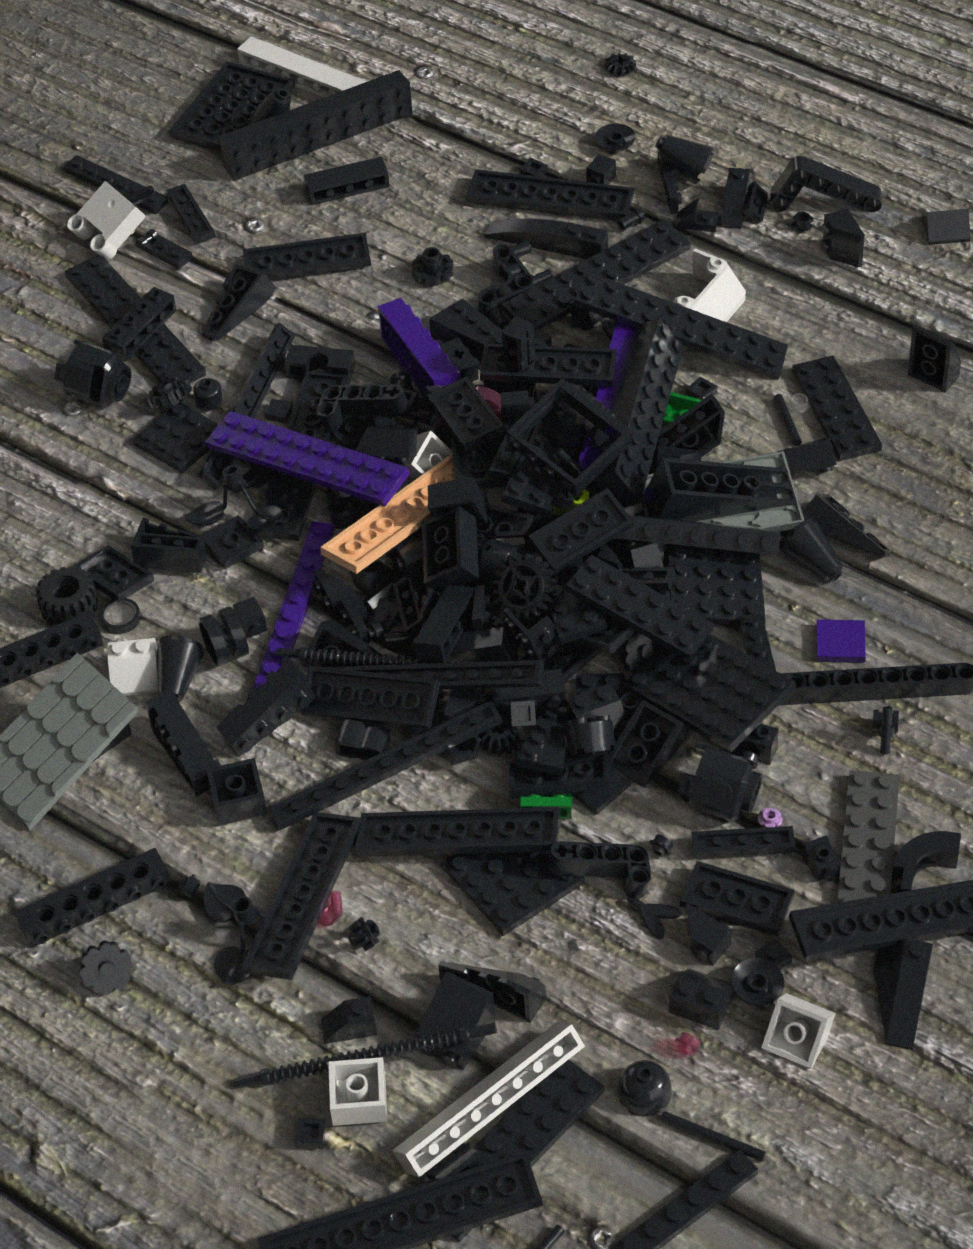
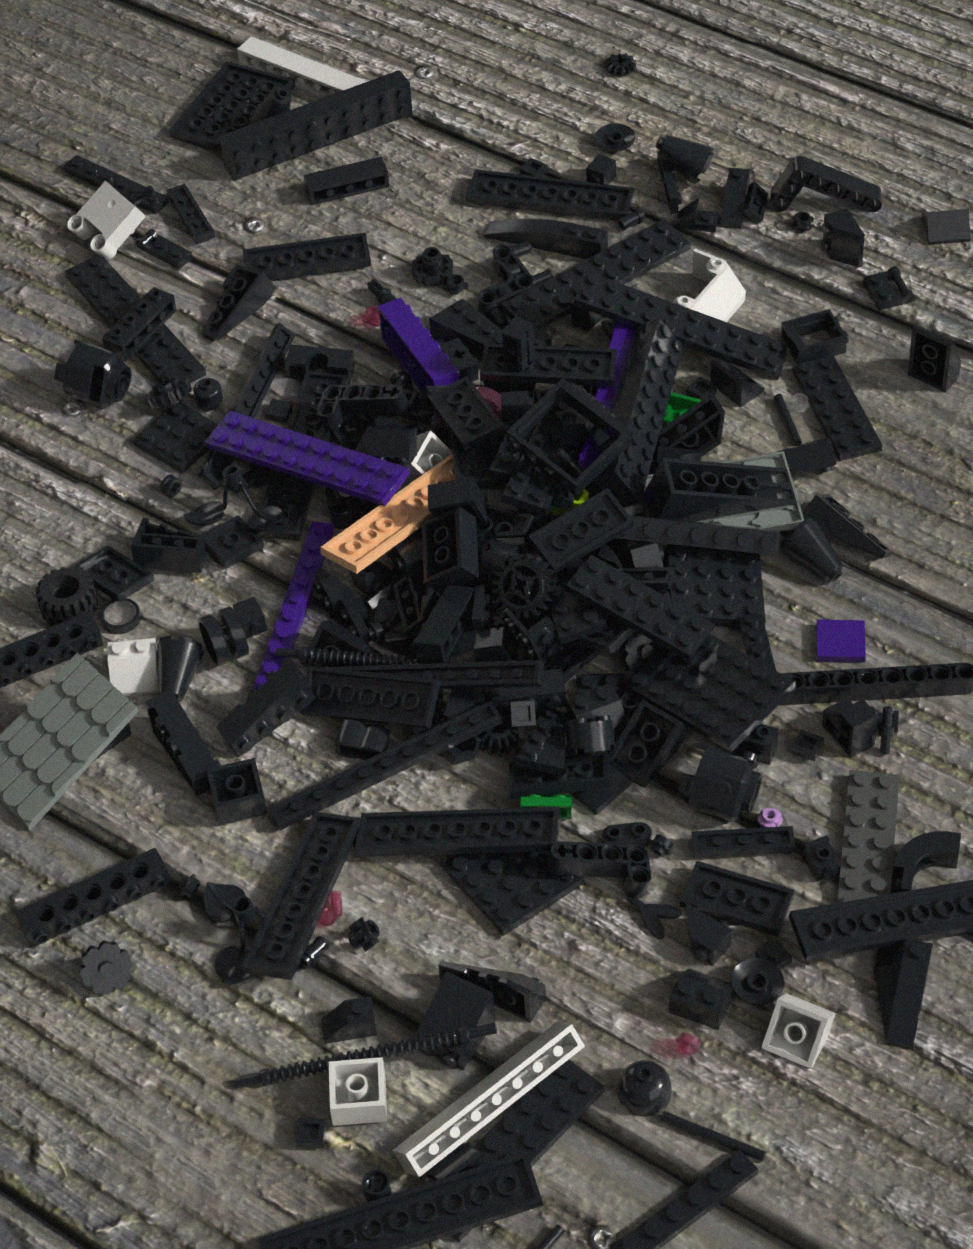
none -> black bush [160,474,182,497]
none -> black pin [300,936,330,969]
none -> clear pink plate [362,306,380,327]
none -> black wheel [362,1169,392,1203]
none -> black axle [367,279,397,304]
none -> black plate [443,274,469,295]
none -> black plate [602,822,652,847]
none -> black slope [710,359,765,407]
none -> black window [781,309,849,364]
none -> black plate [792,730,824,762]
none -> black brick [822,698,878,758]
none -> black plate [863,266,915,311]

